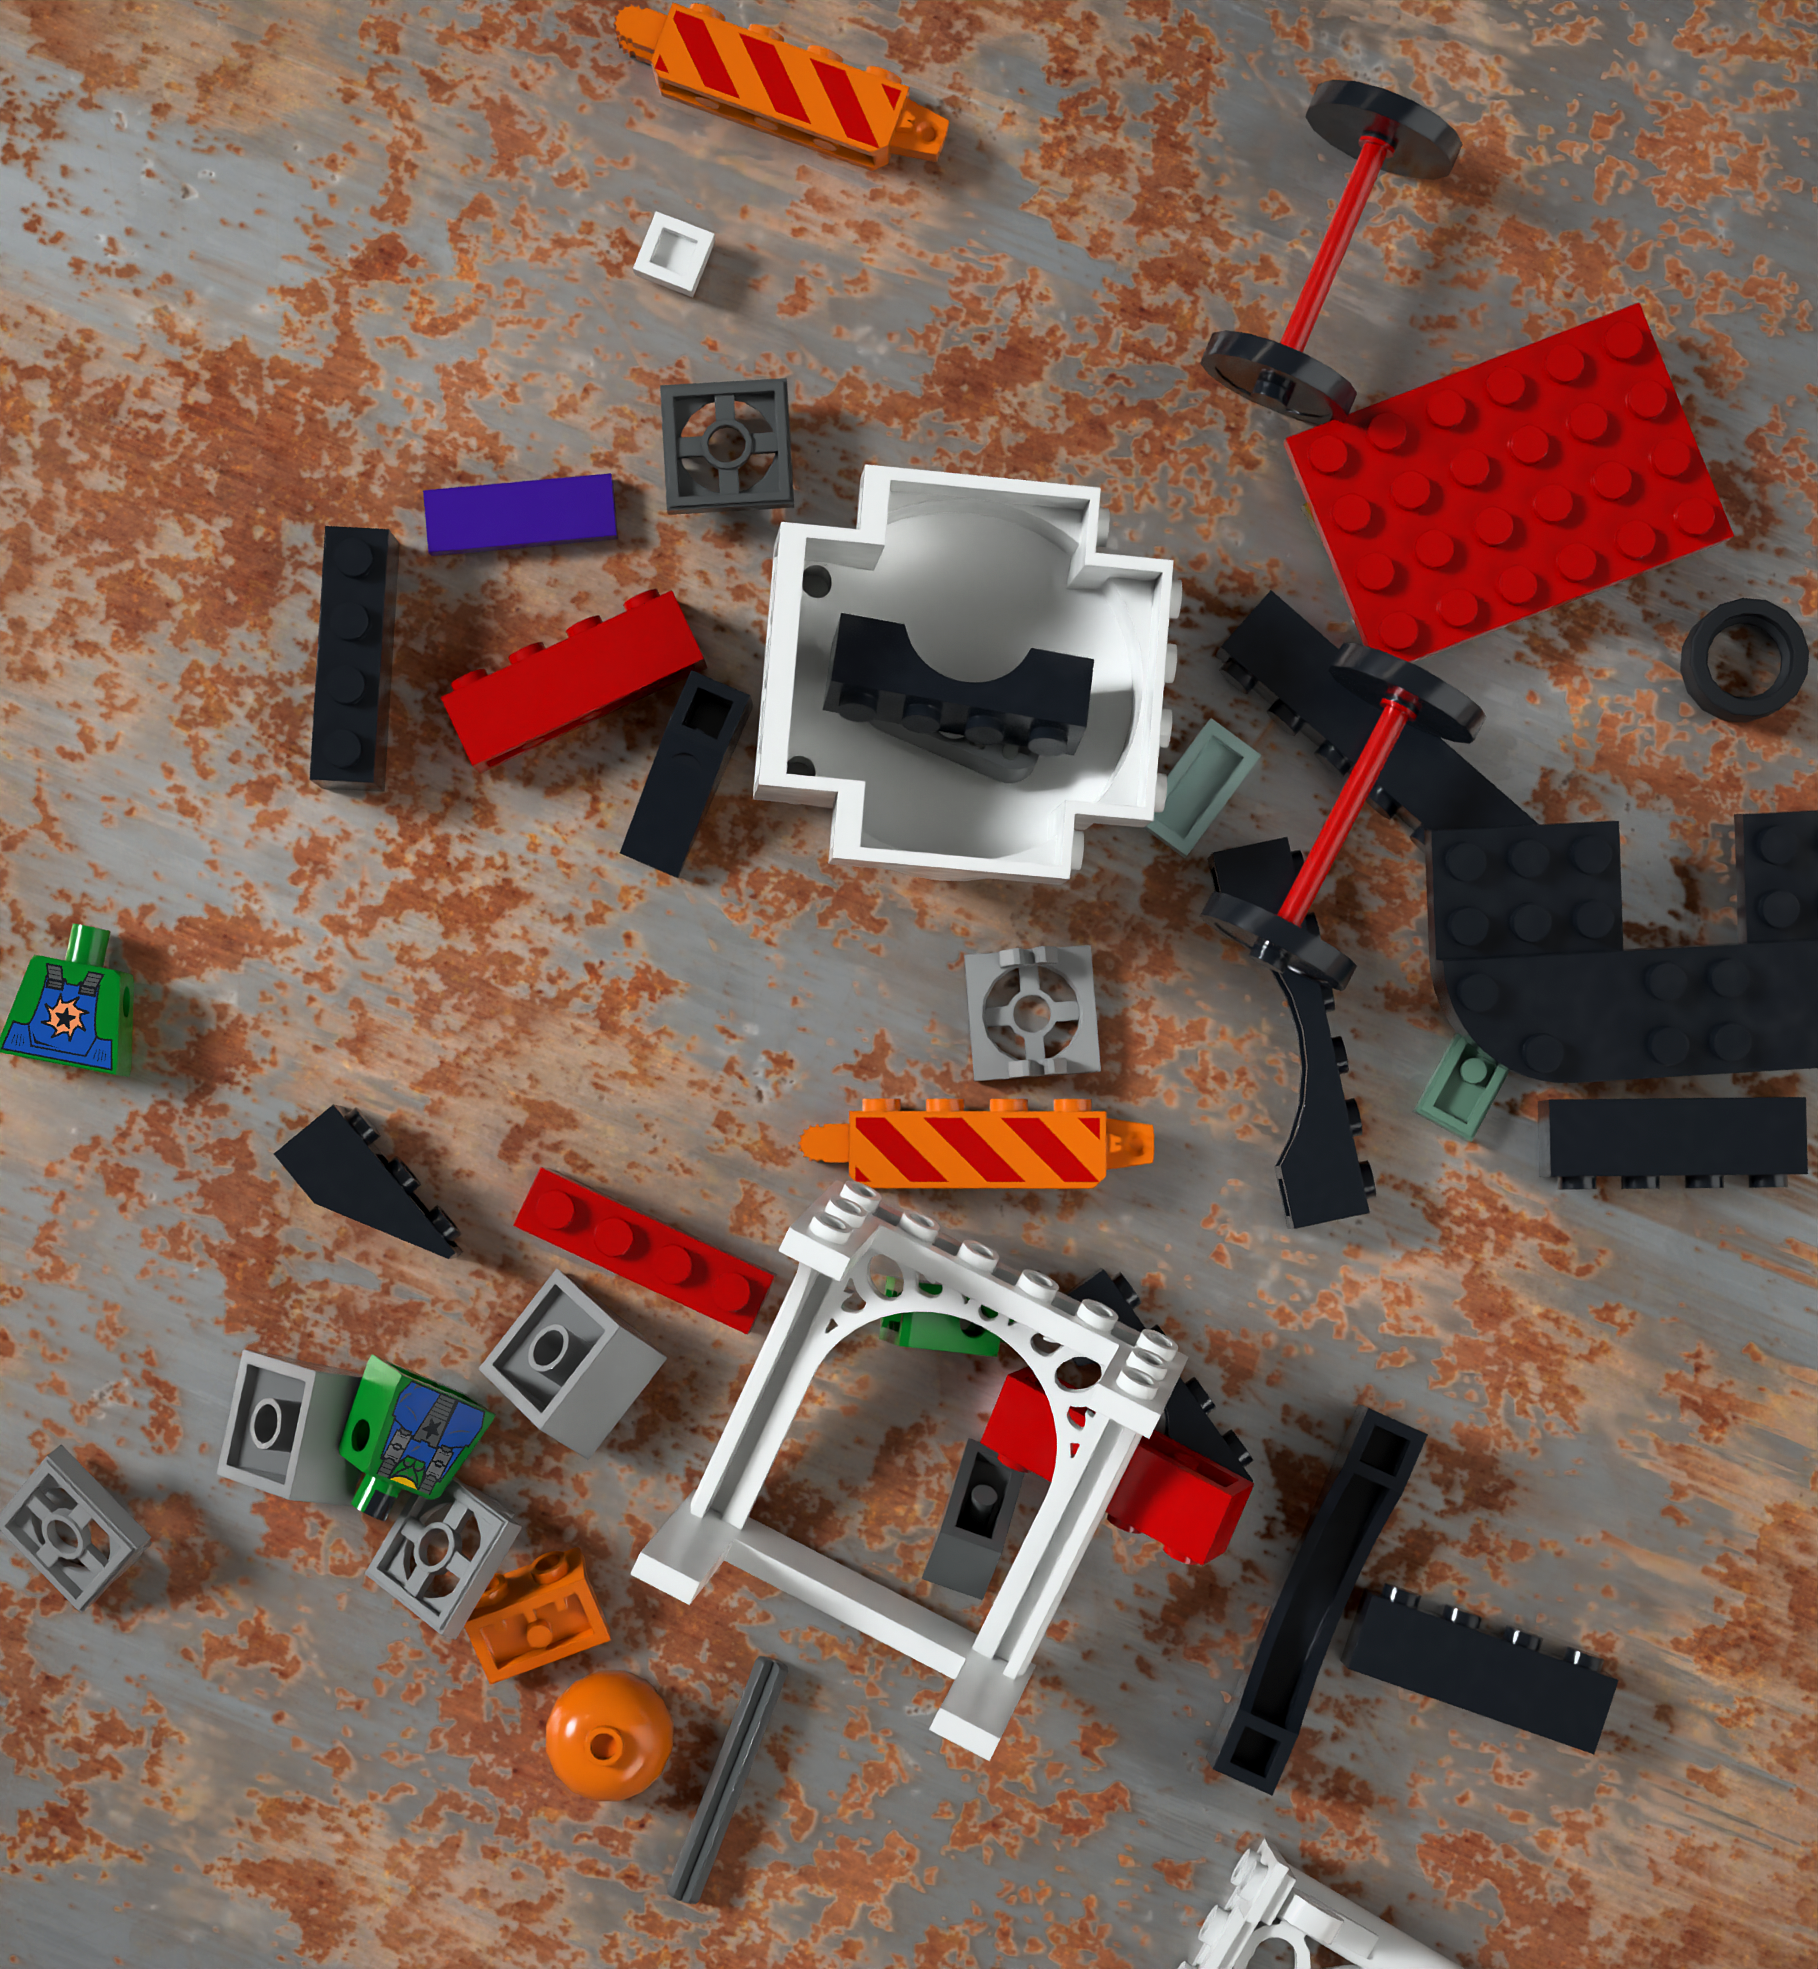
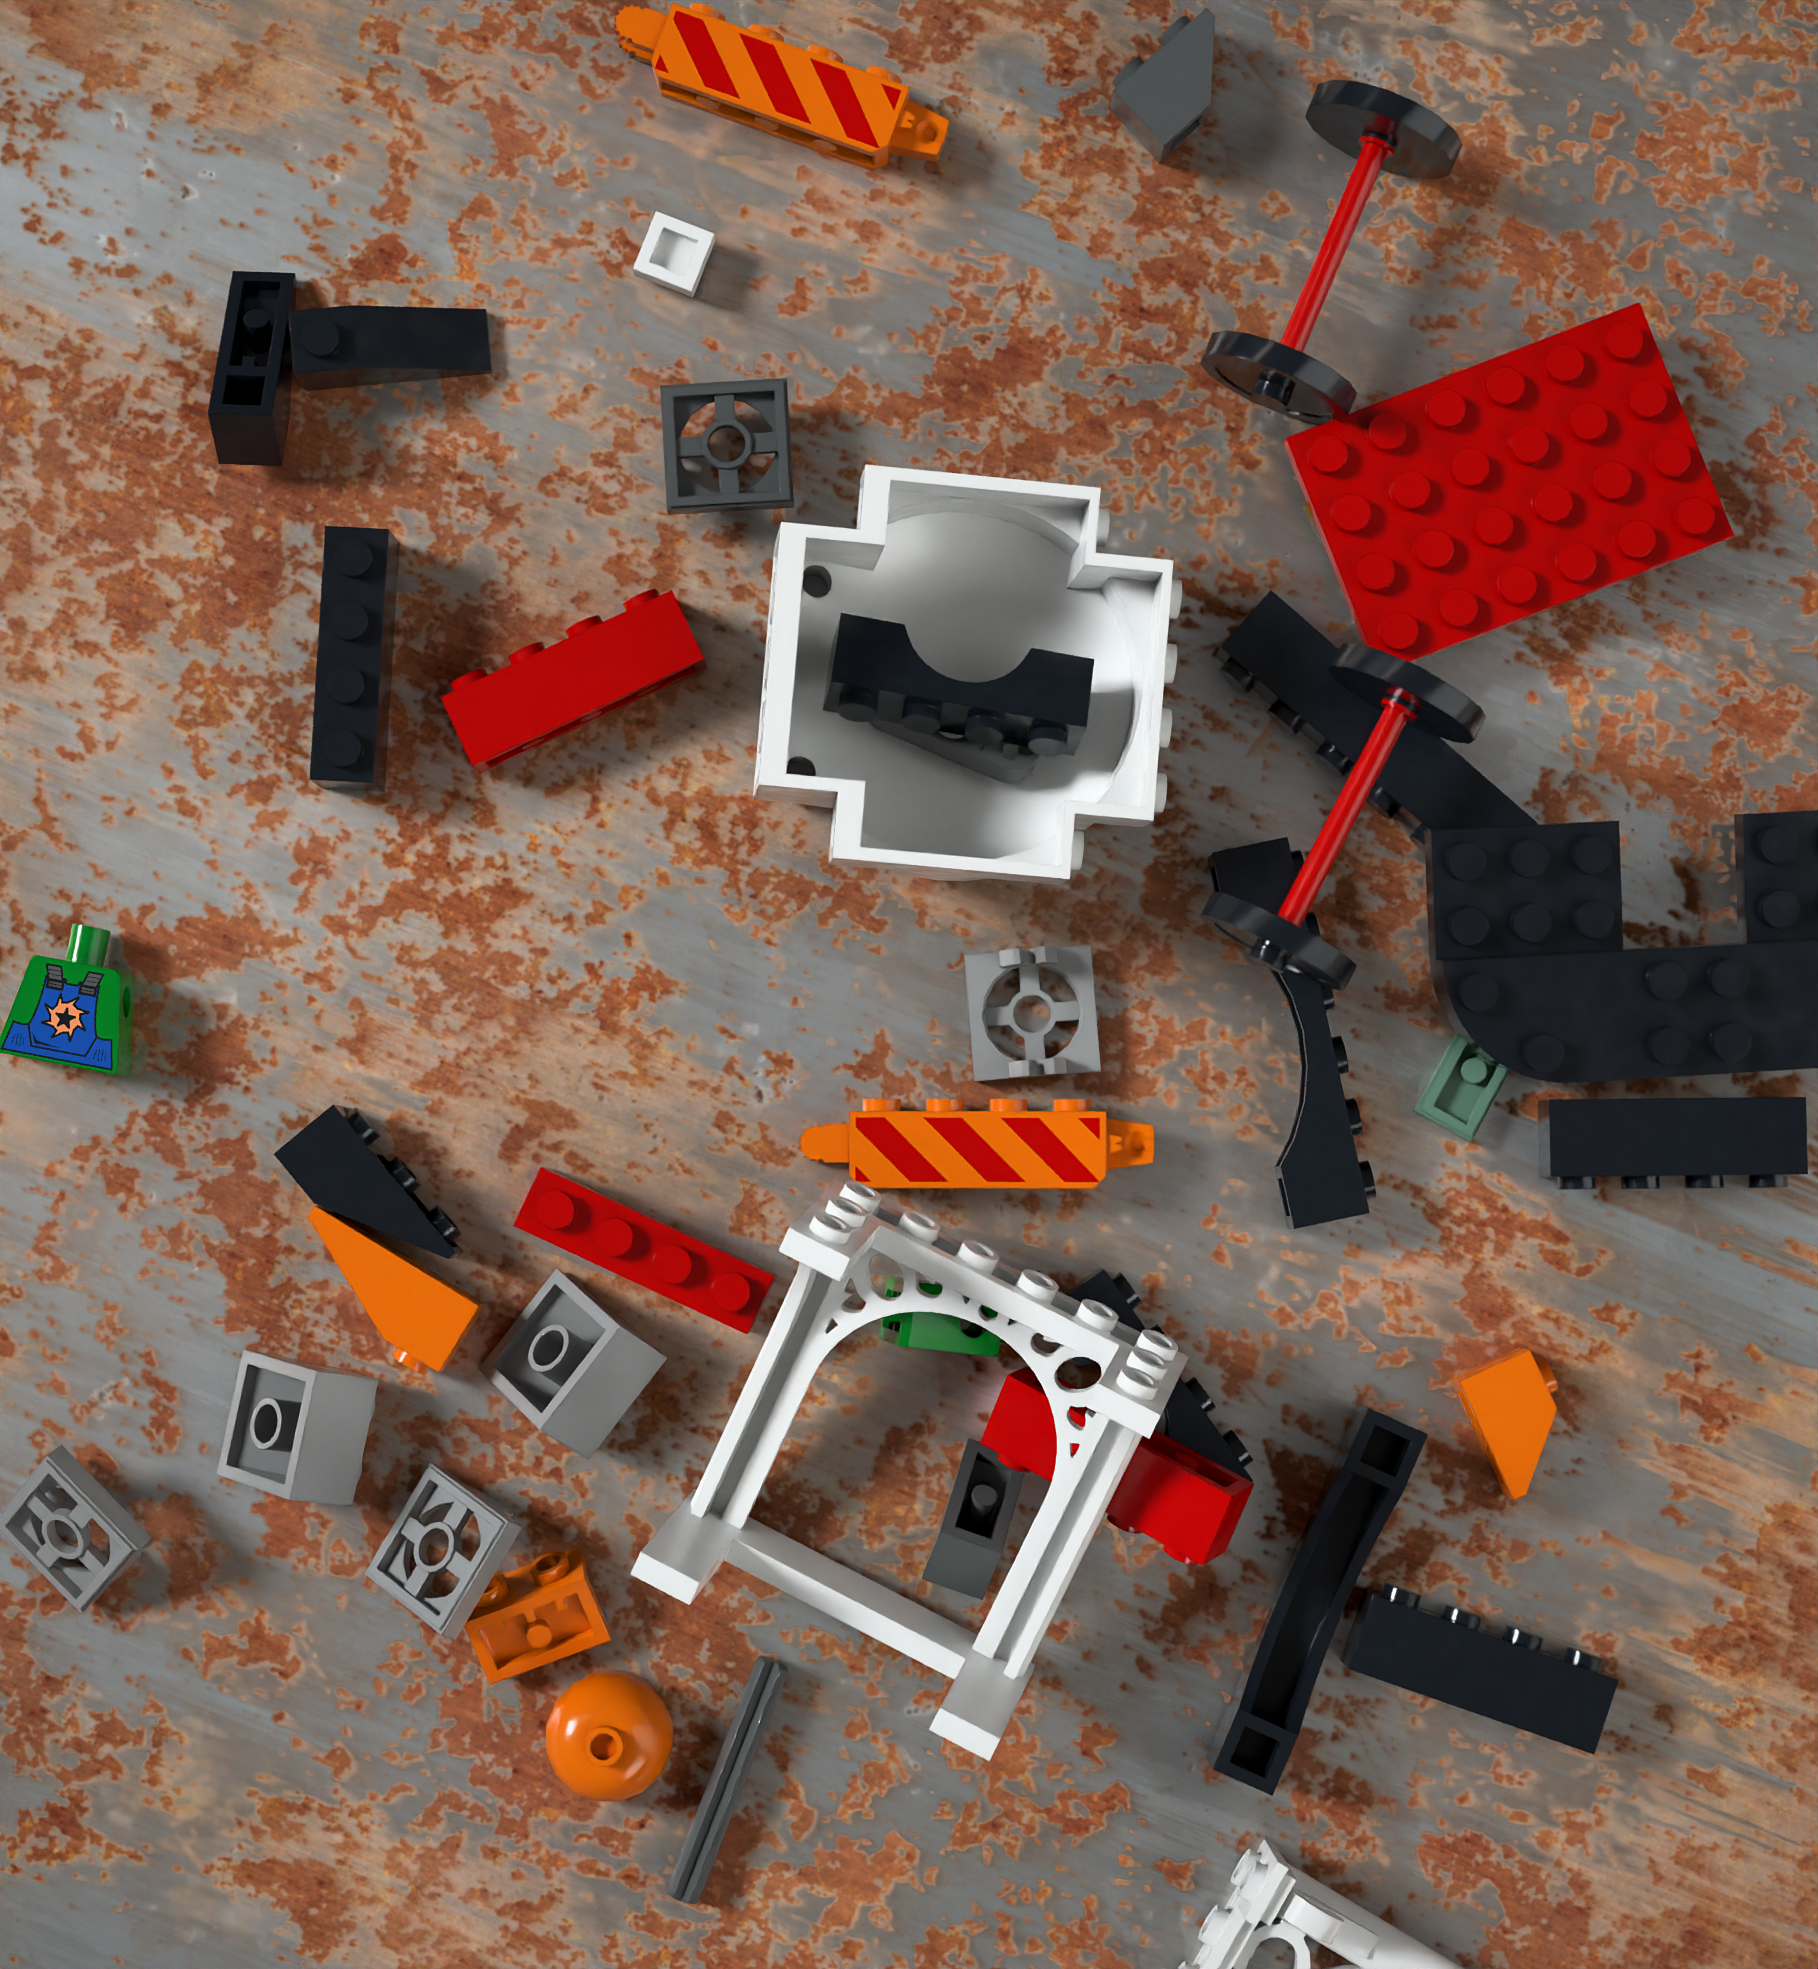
torso [339,1354,496,1521] -> none
dark purple tile [423,473,618,556] -> none
black slope [620,670,753,879] -> none
light aqua tile [1144,718,1261,858] -> none
black tyre [1680,598,1809,723] -> none
none -> black slope [208,271,297,466]
none -> black slope [288,305,493,391]
none -> orange slope [308,1205,486,1375]
none -> dark grey slope [1110,8,1215,164]
none -> orange slope [1450,1347,1558,1500]

